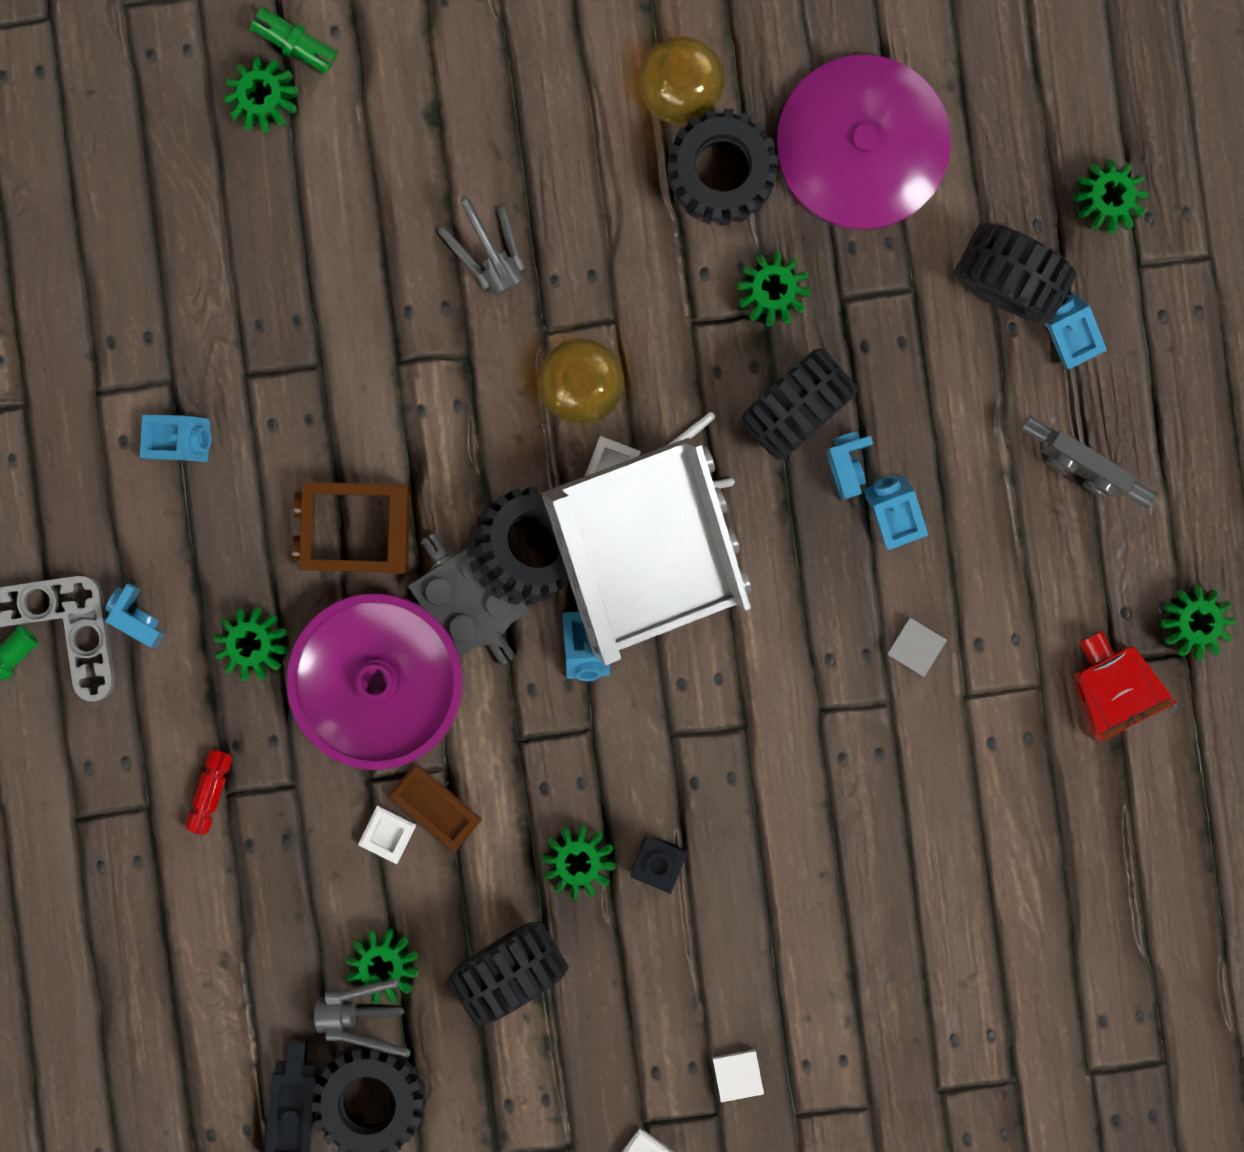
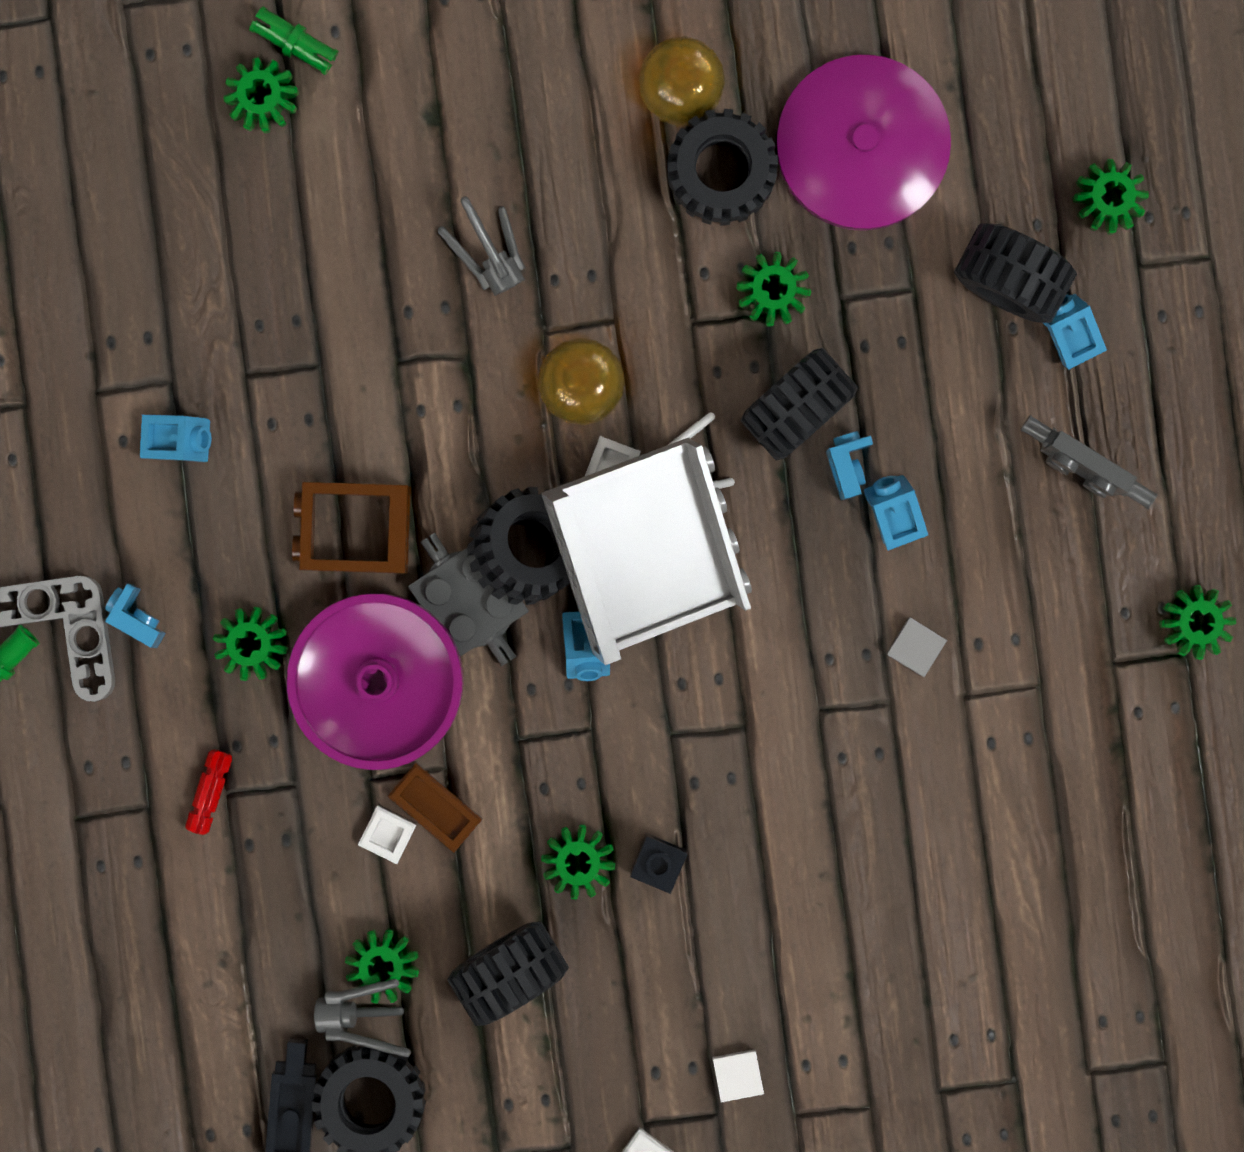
red torso [1073,630,1176,742] -> none

